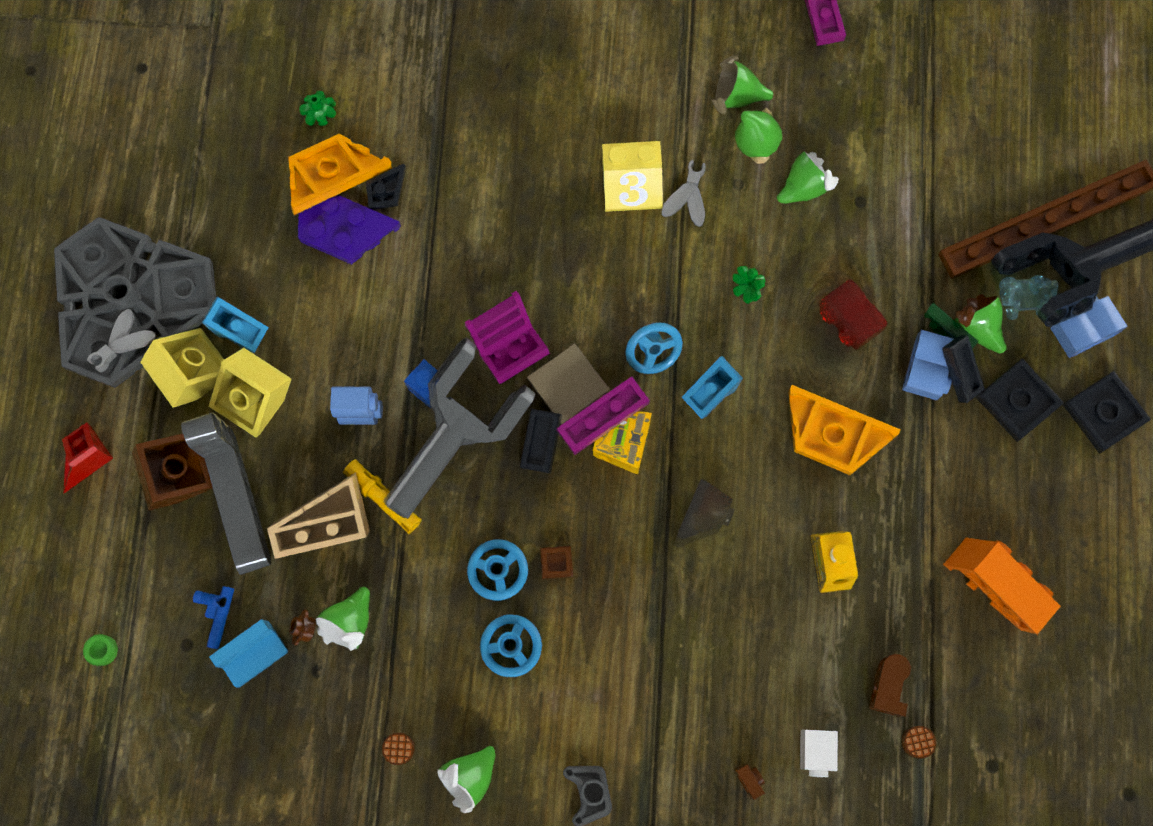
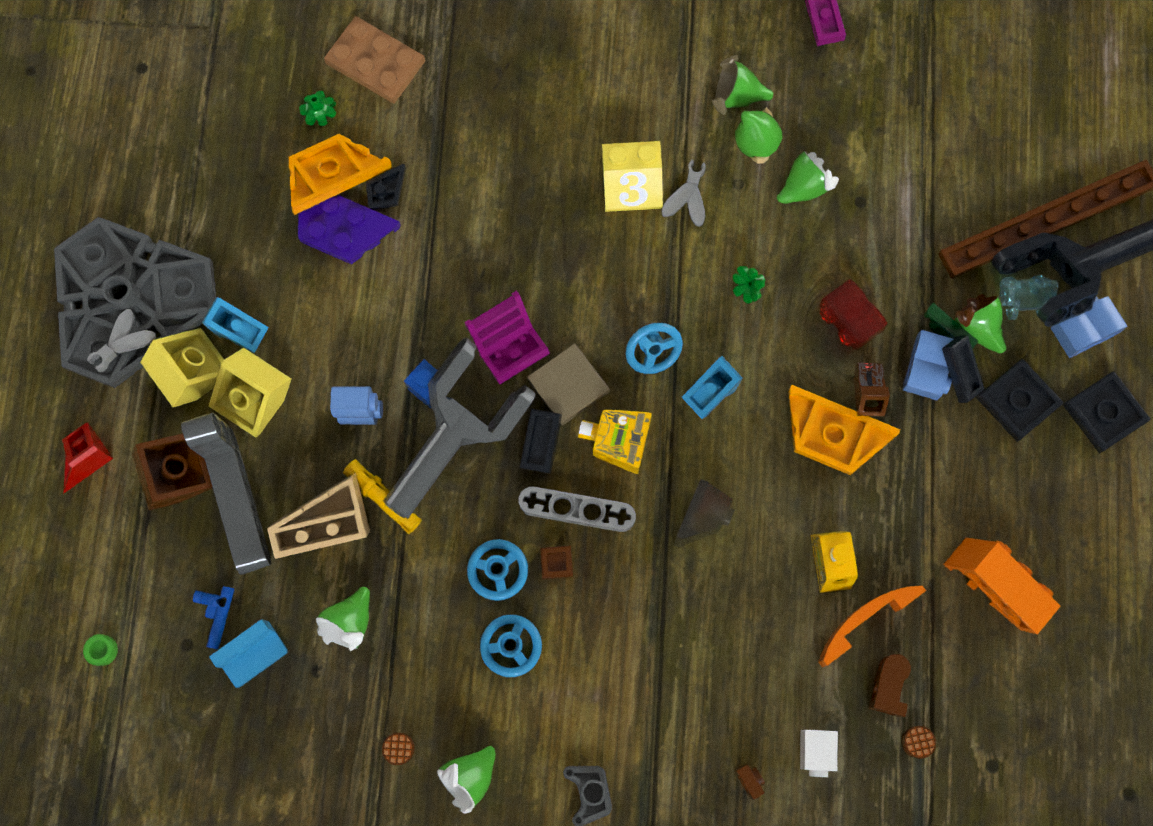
reddish brown plate [289,609,316,646] -> none
magenta plate [557,376,650,455] -> none
none -> medium nougat plate [324,16,425,104]
none -> light grey beam [519,487,636,532]
none -> orange slope [818,586,926,667]
none -> reddish brown leg [854,362,890,416]

